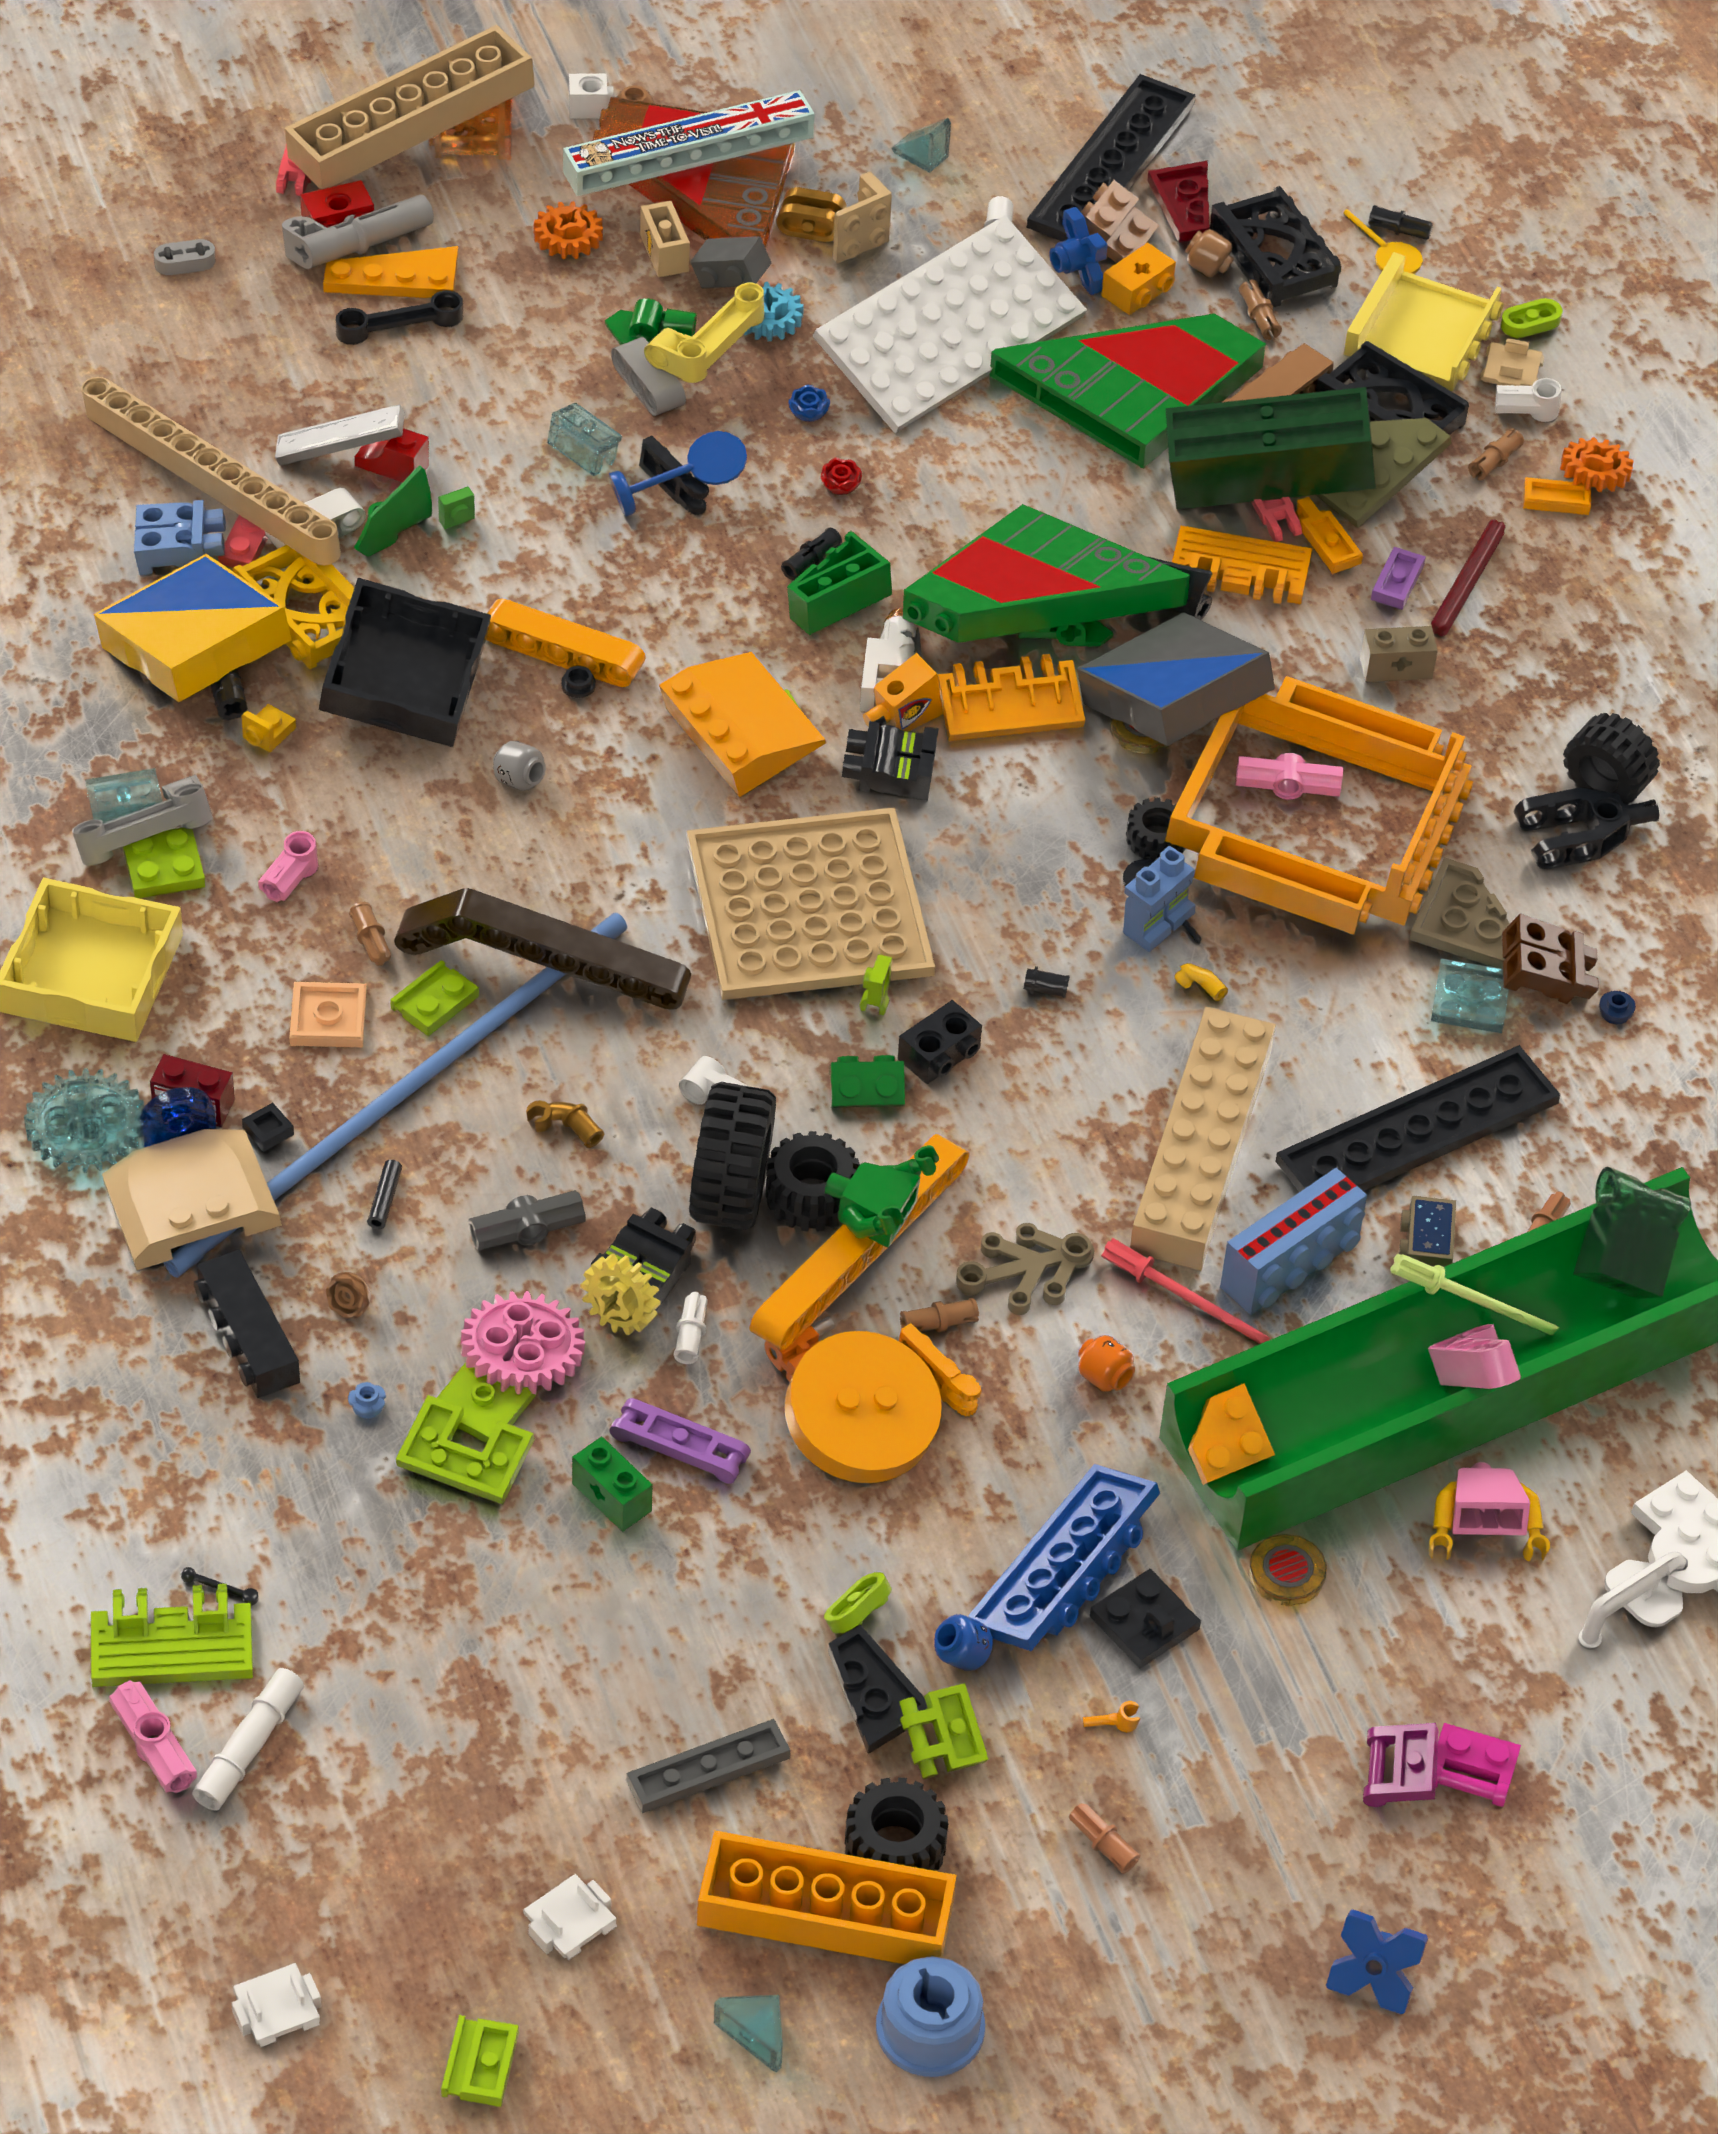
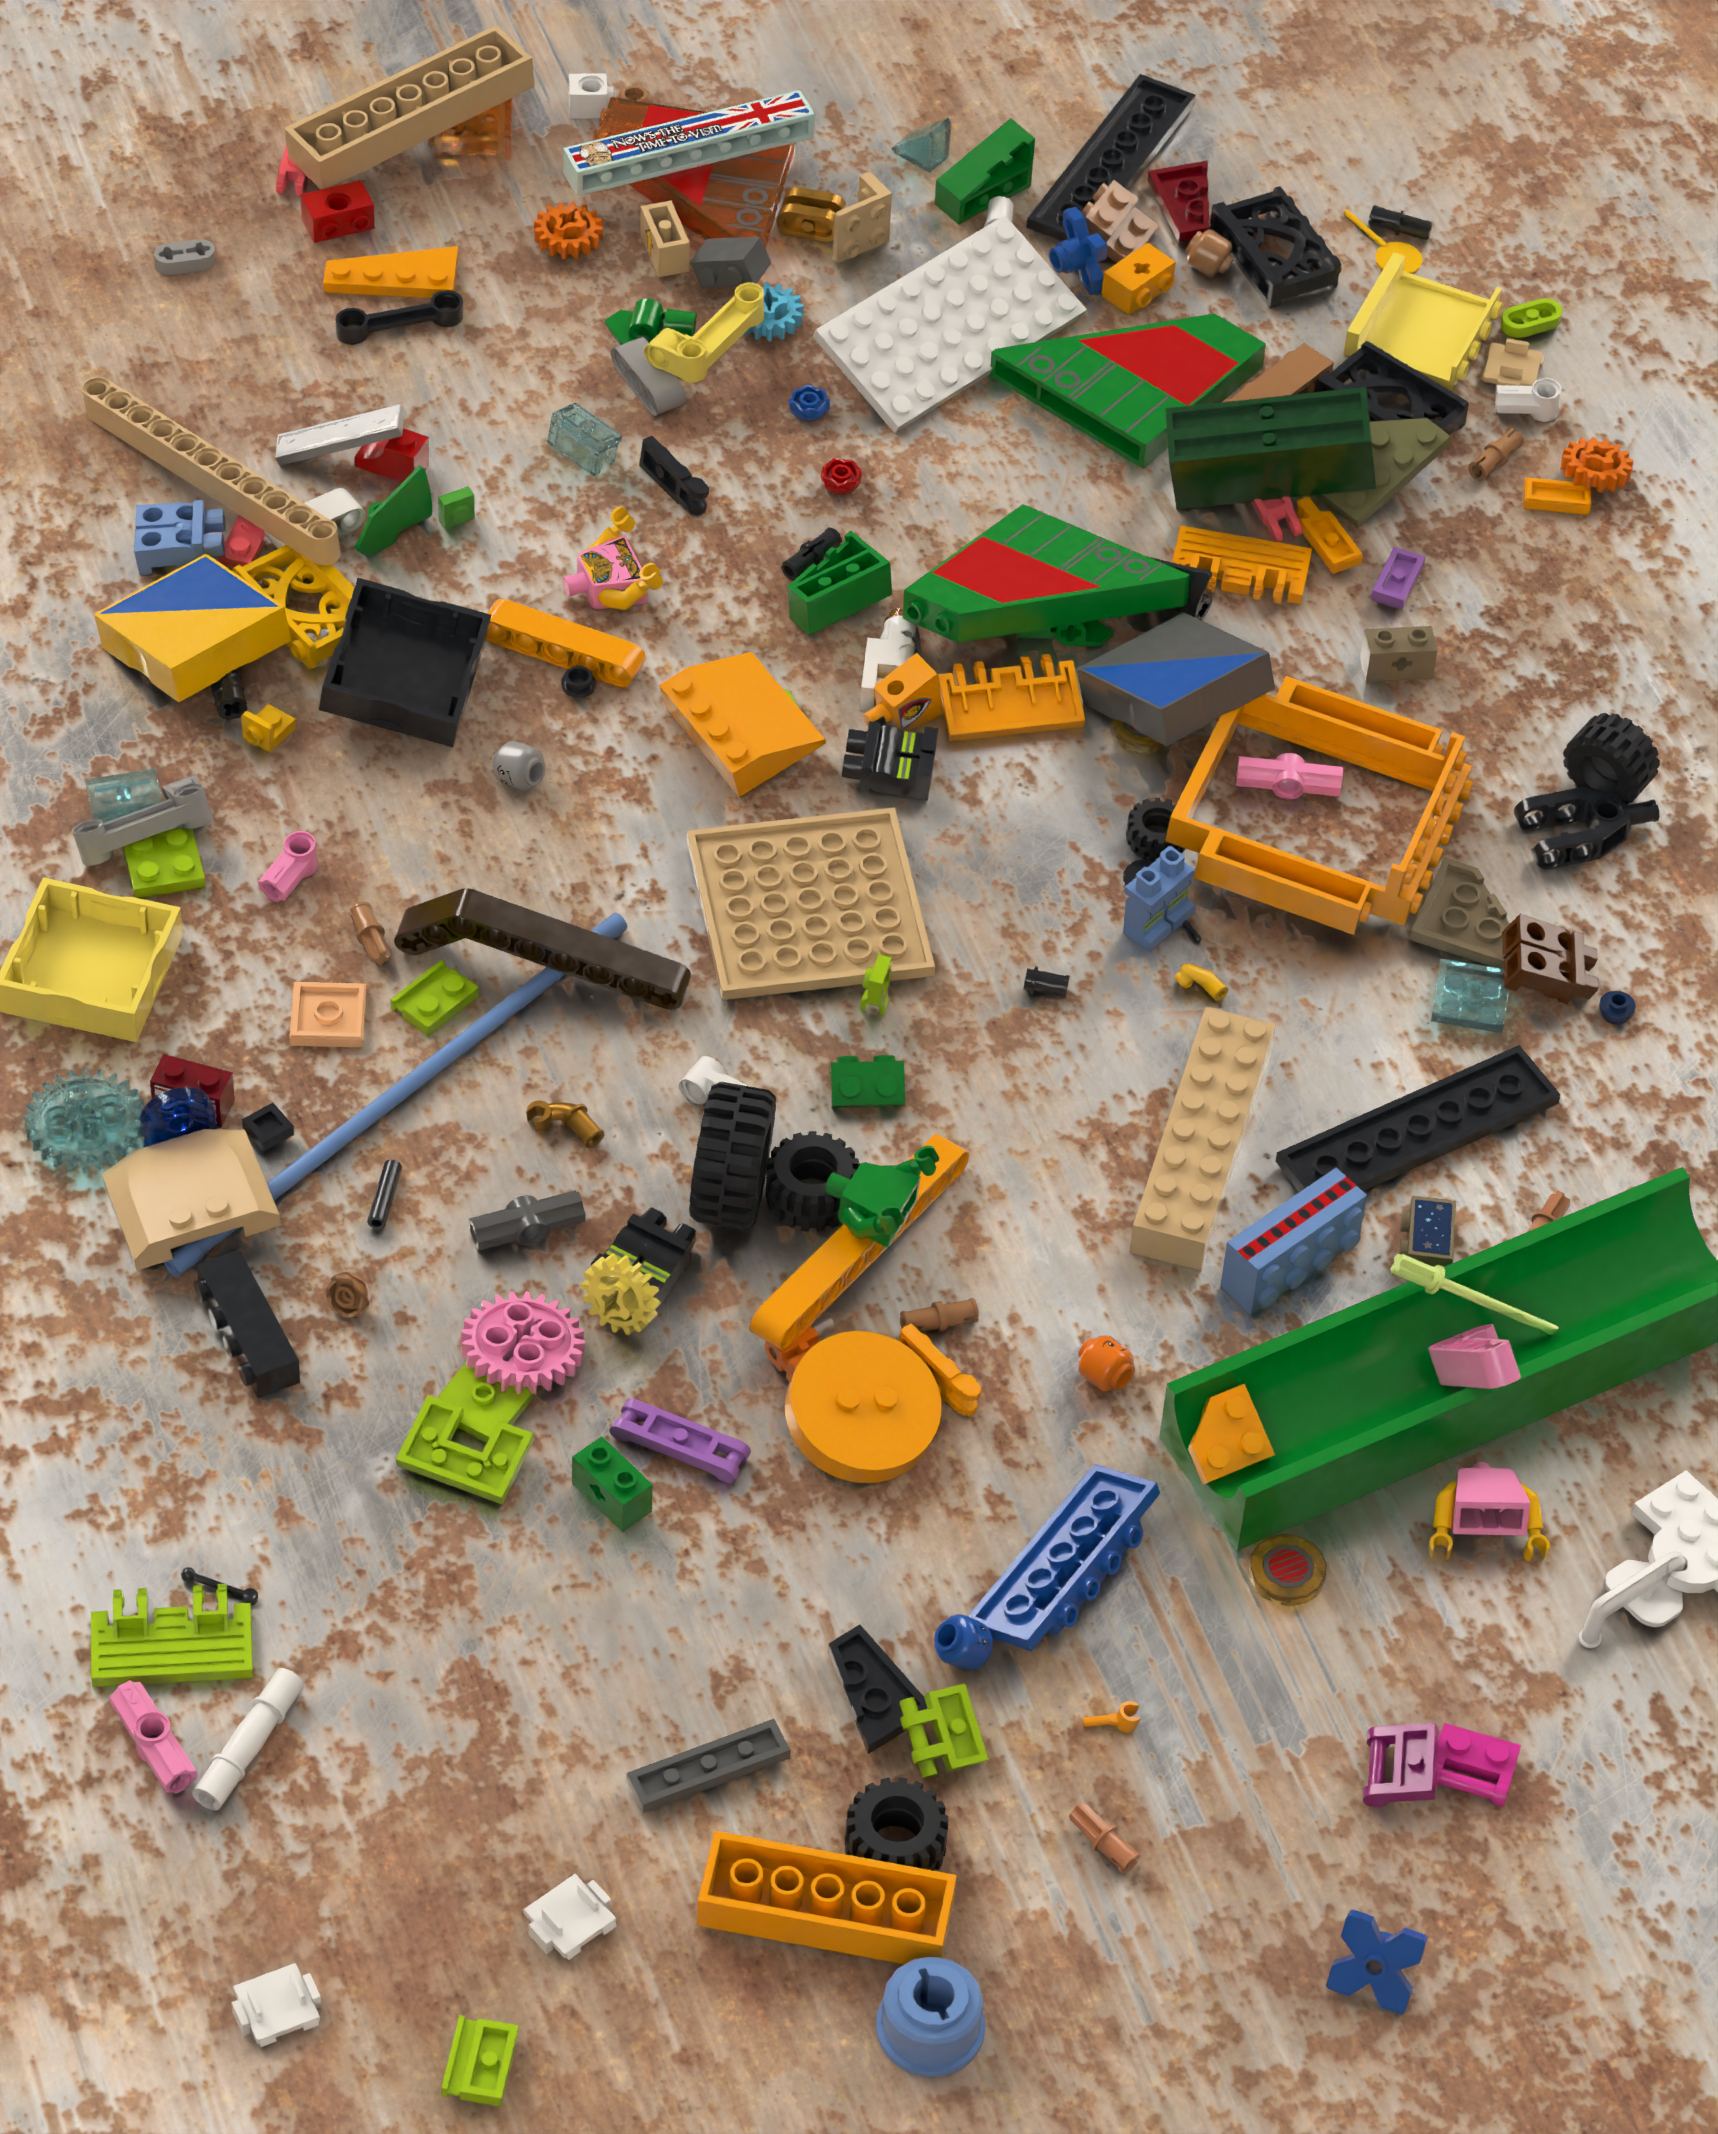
light grey piece [282,194,434,269] -> none
medium blue plate [348,1382,386,1419] -> none
blue piece [609,431,747,517] -> none
white axle [674,1292,708,1364] -> none
clear light blue slope [713,1995,783,2073] -> none
lime plate [824,1572,892,1634] -> none
black brick [897,1000,982,1084] -> none
dark tan plant [956,1223,1094,1315] -> none
black hinge [1089,1568,1201,1669] -> none
coral piece [1101,1238,1270,1344] -> none
medium nougat pin [1239,280,1282,340] -> none
dark red axle [1431,519,1506,637] -> none
clear green piece [1573,1166,1691,1299] -> none
none -> torso [562,506,663,610]
none -> green wedge [934,118,1035,225]

